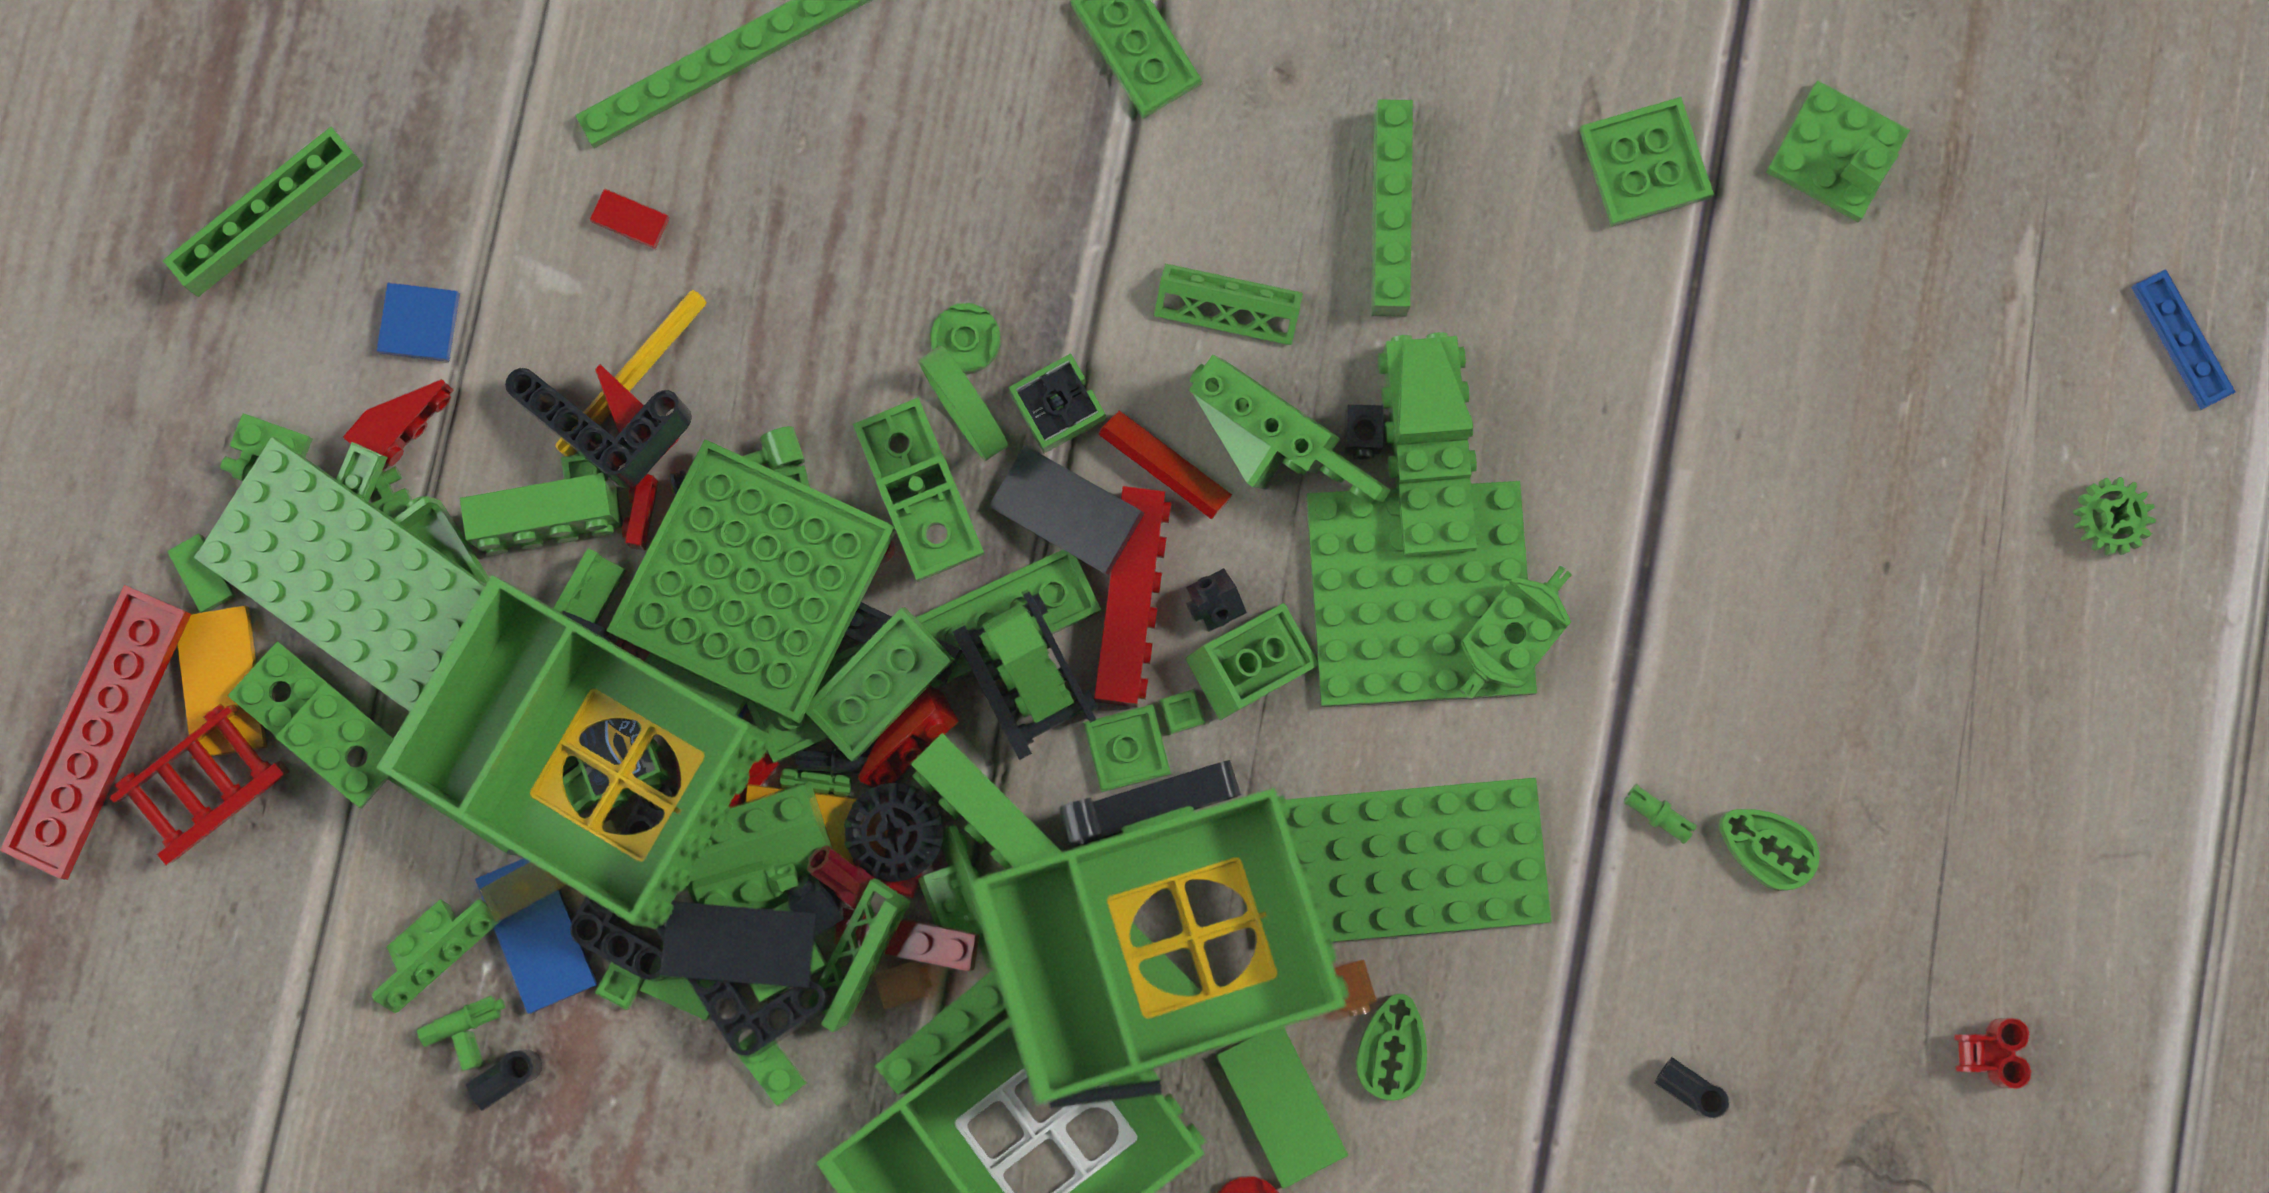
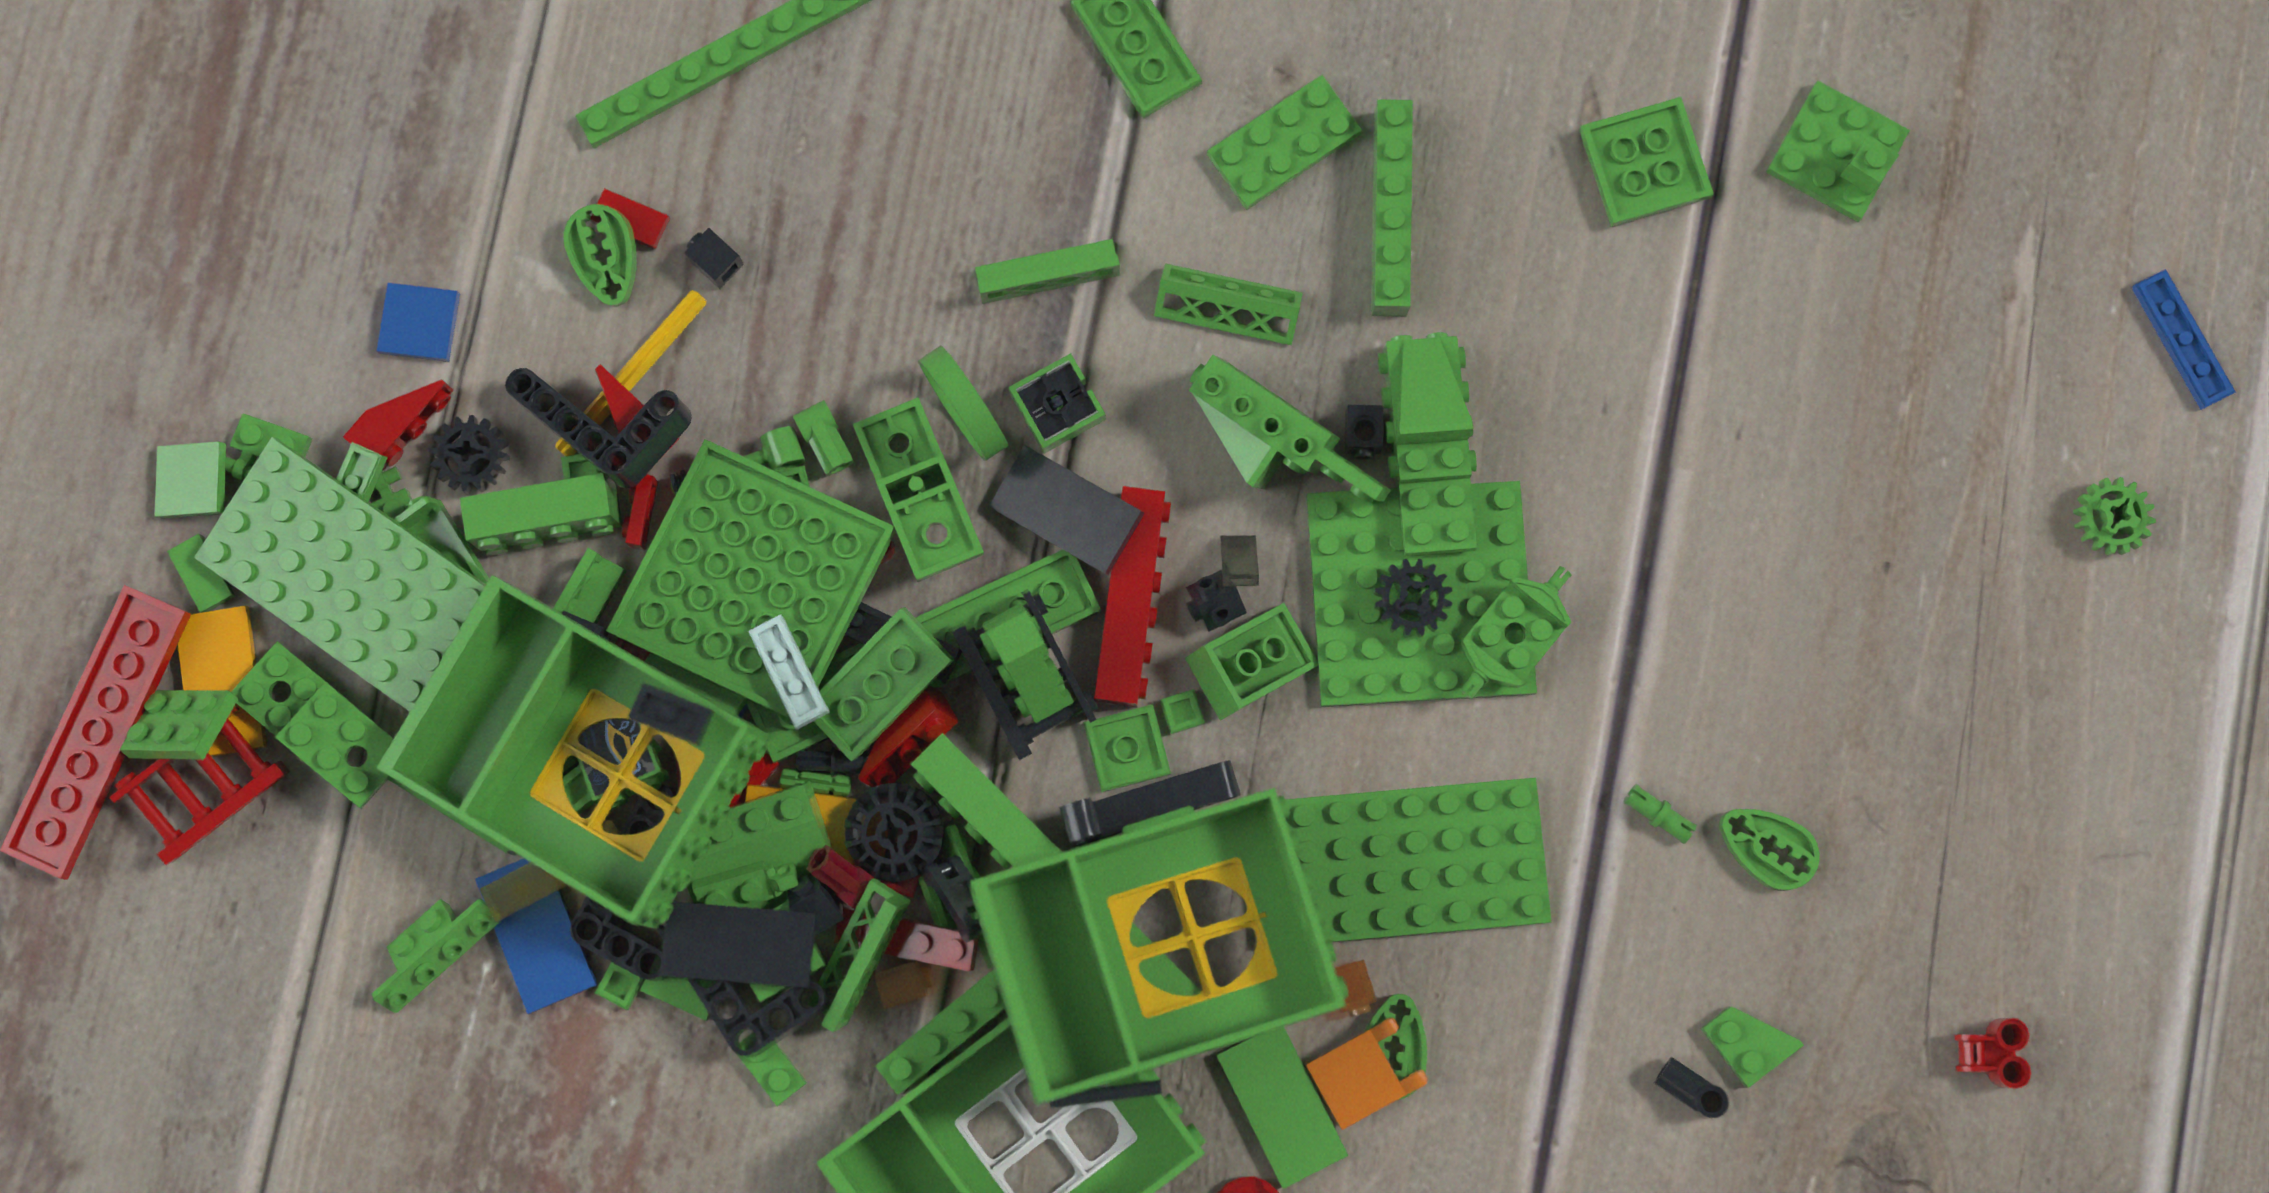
bright green brick [162,127,364,297] -> none
bright green piece [417,995,505,1047] -> none
bright green tile [451,1031,484,1071] -> none
black piece [465,1049,542,1111] -> none
bright green tile [930,303,1001,374] -> none
red tile [1098,410,1232,519] -> none
none -> bright green plate [120,690,238,760]
none -> bright green tile [155,441,226,518]
none -> black gear [429,415,510,494]
none -> bright green piece [563,204,637,306]
none -> black plate [628,683,714,747]
none -> black brick [684,228,744,289]
none -> light aqua tile [748,614,830,729]
none -> bright green piece [793,400,854,476]
none -> black plate [922,855,983,942]
none -> bright green fence [975,239,1120,304]
none -> bright green plate [1207,75,1362,210]
none -> clear smoke tile [1220,535,1259,586]
none -> orange flag [1306,1017,1428,1130]
none -> black gear [1374,559,1453,638]
none -> bright green wing [1700,1006,1804,1088]

